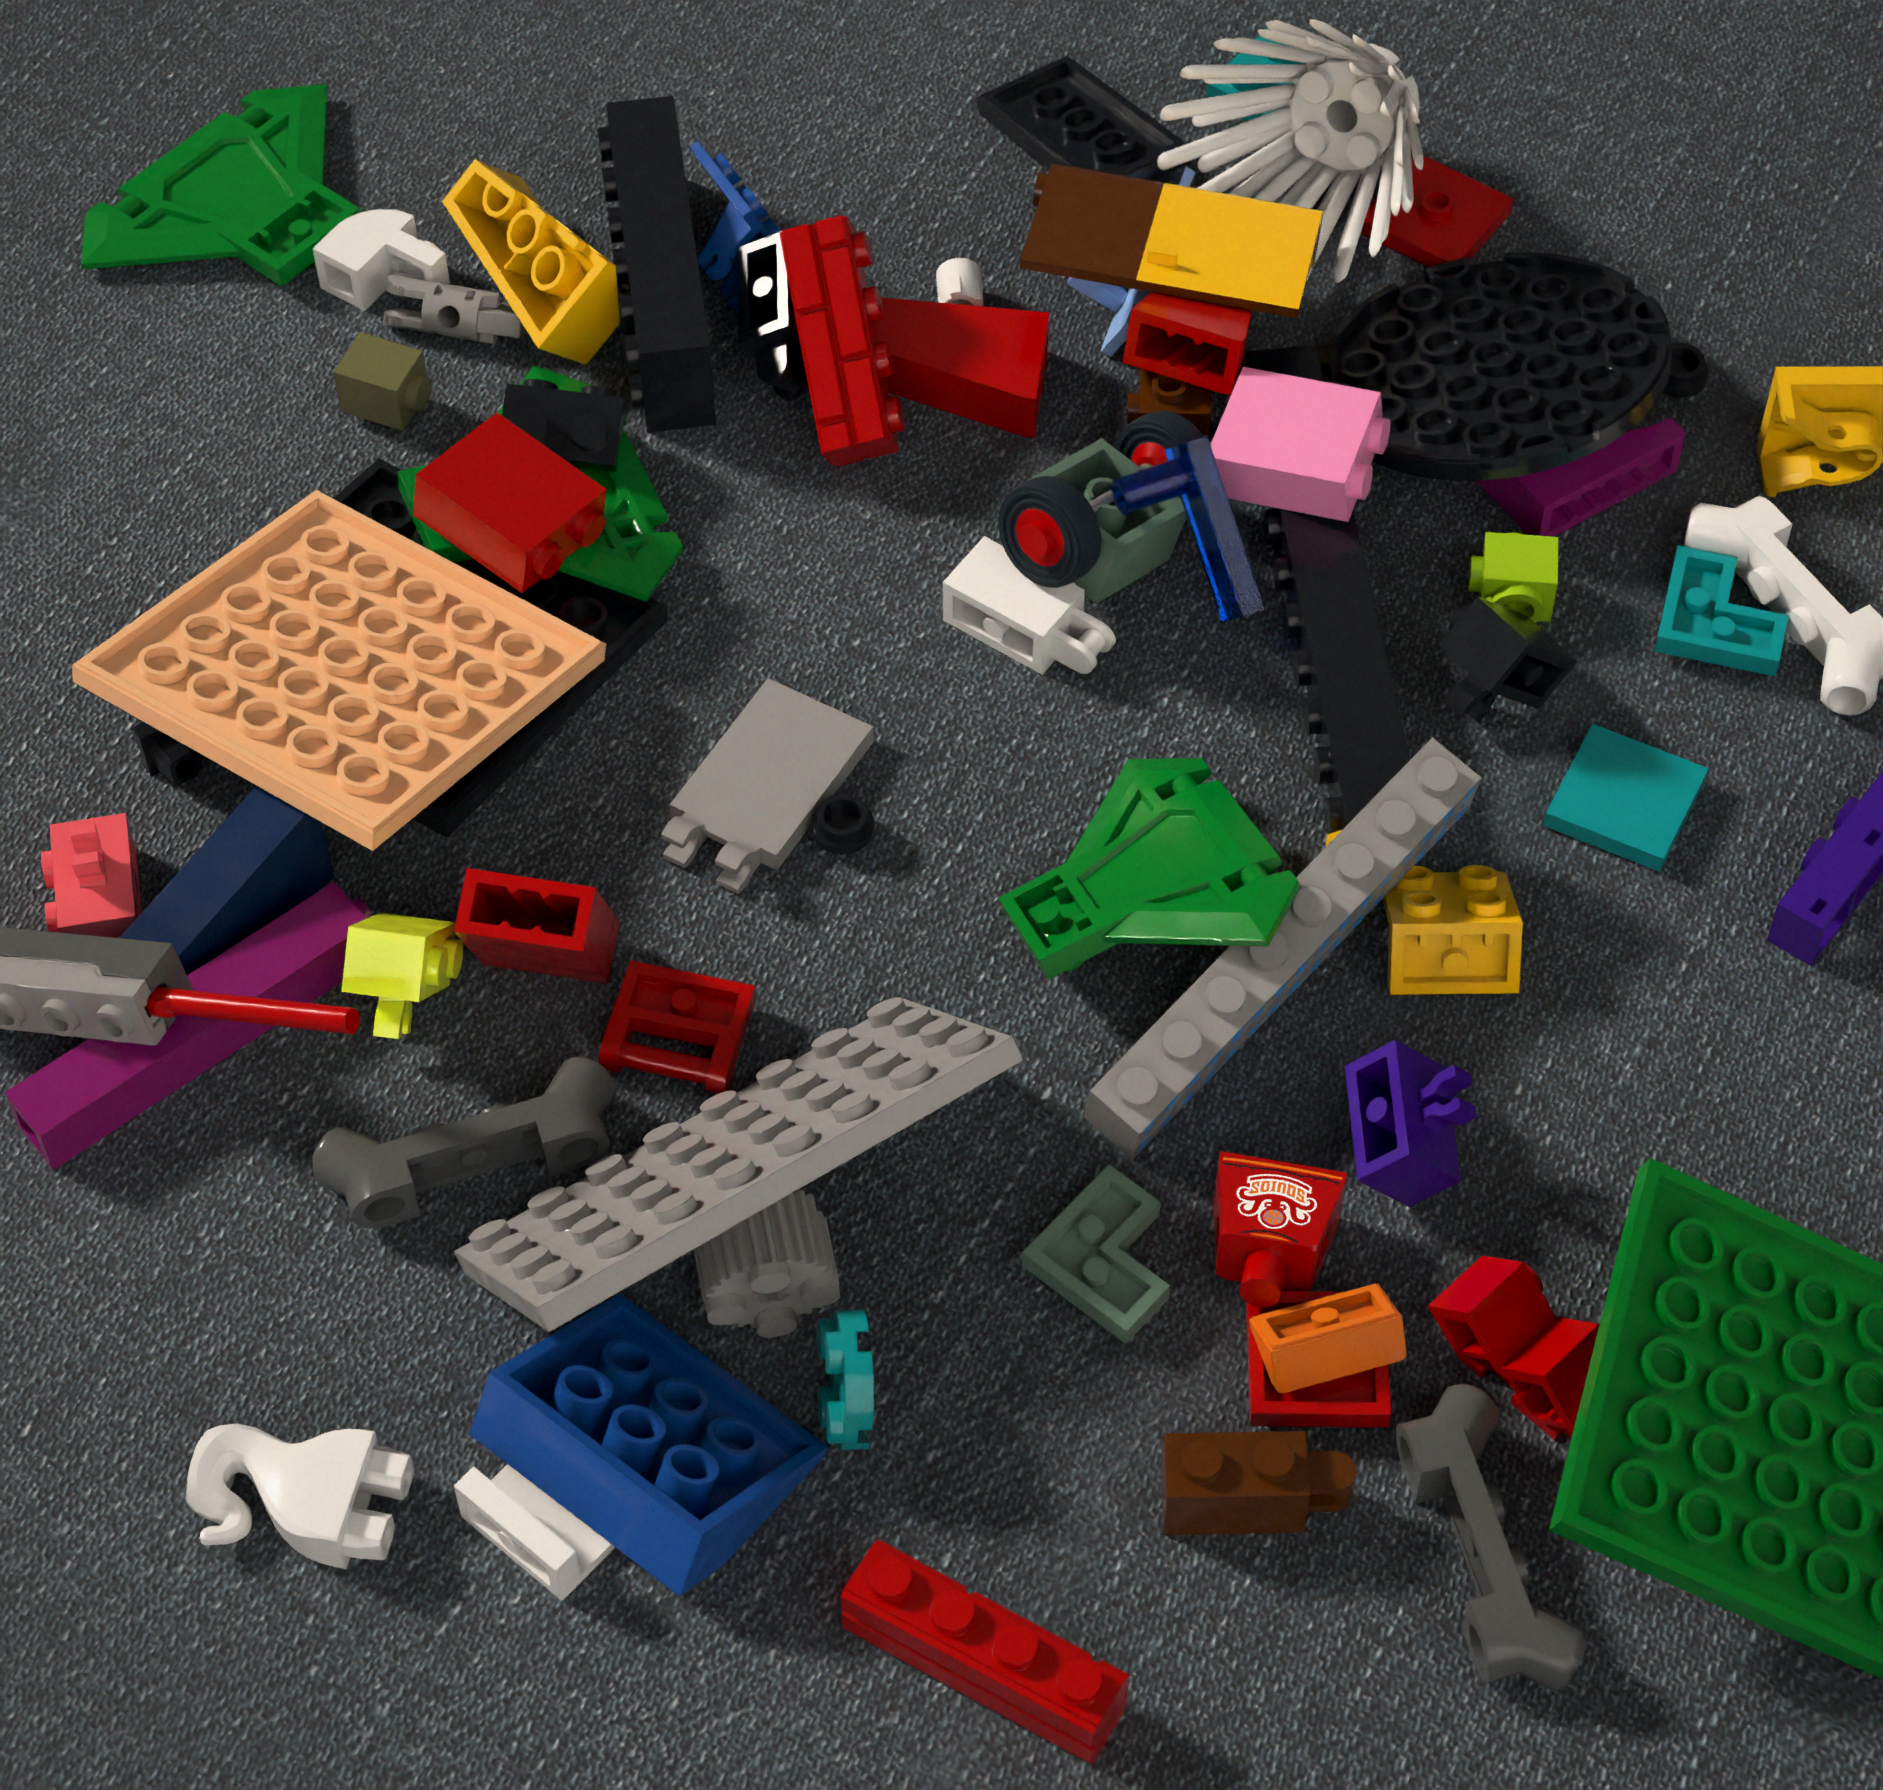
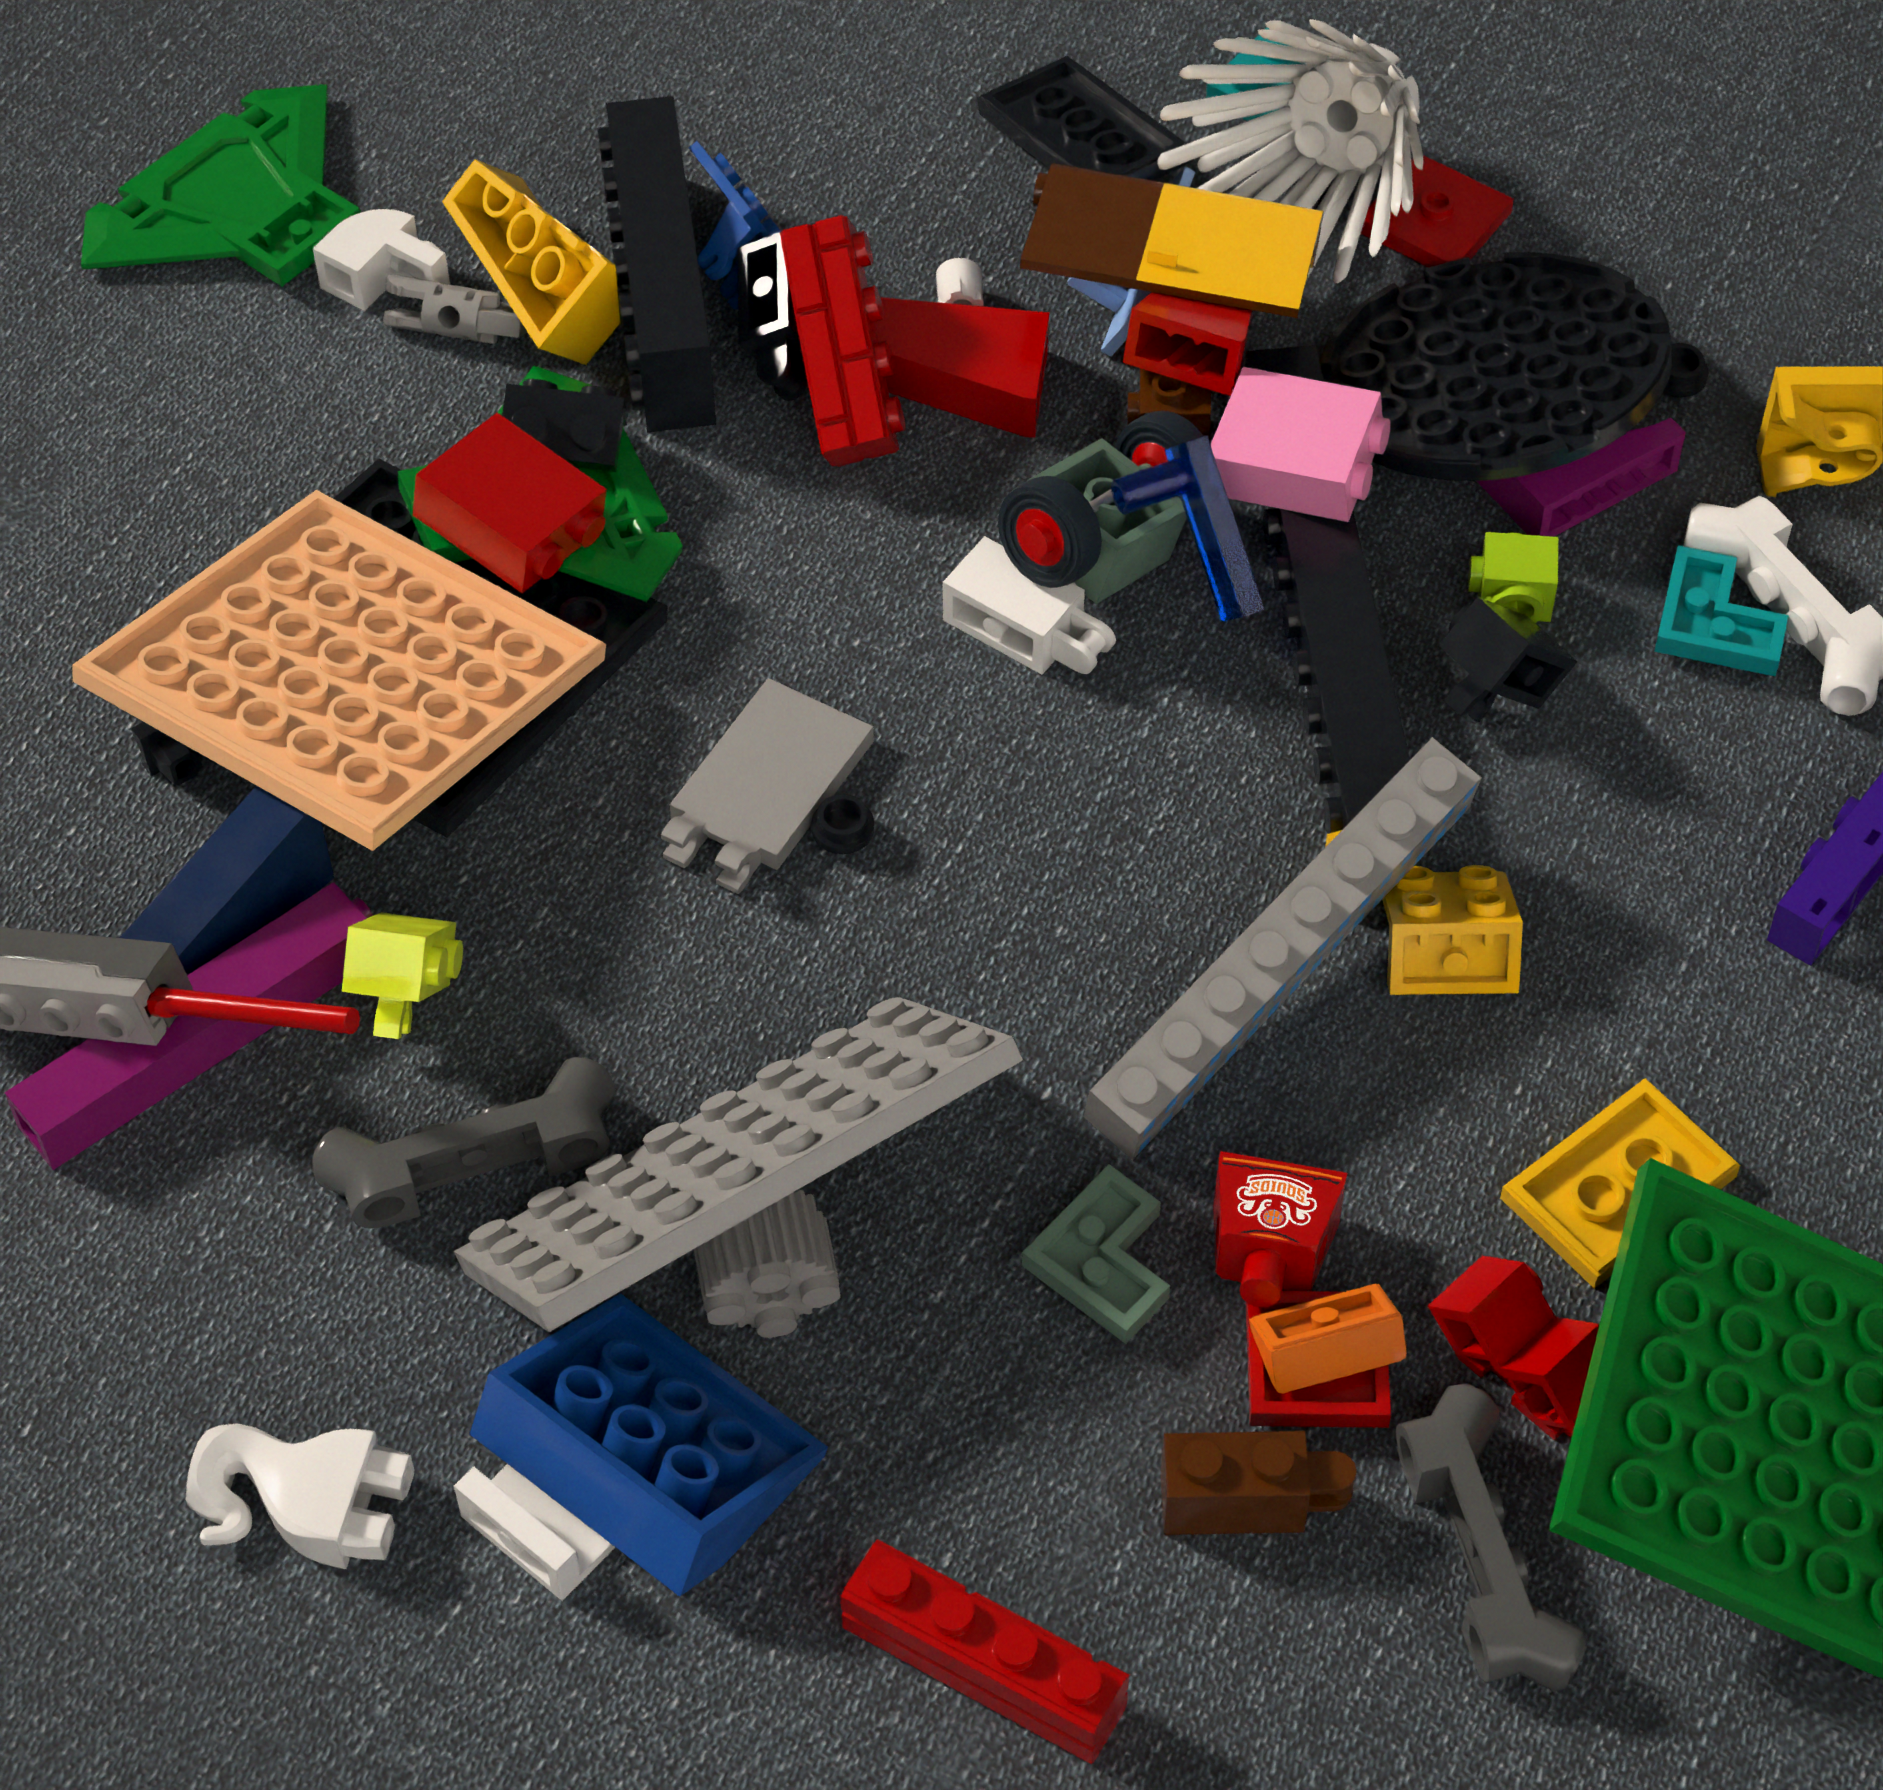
coral brick [41,813,143,938] -> none
olive brick [333,332,431,431] -> none
red brick [454,868,620,984] -> none
red plate [598,960,756,1094] -> none
teal plate [816,1309,874,1450] -> none
green plate [998,758,1301,980] -> none
dark purple brick [1345,1039,1477,1207] -> none
teal tile [1543,723,1709,872] -> none
none -> yellow tile [1500,1078,1740,1289]

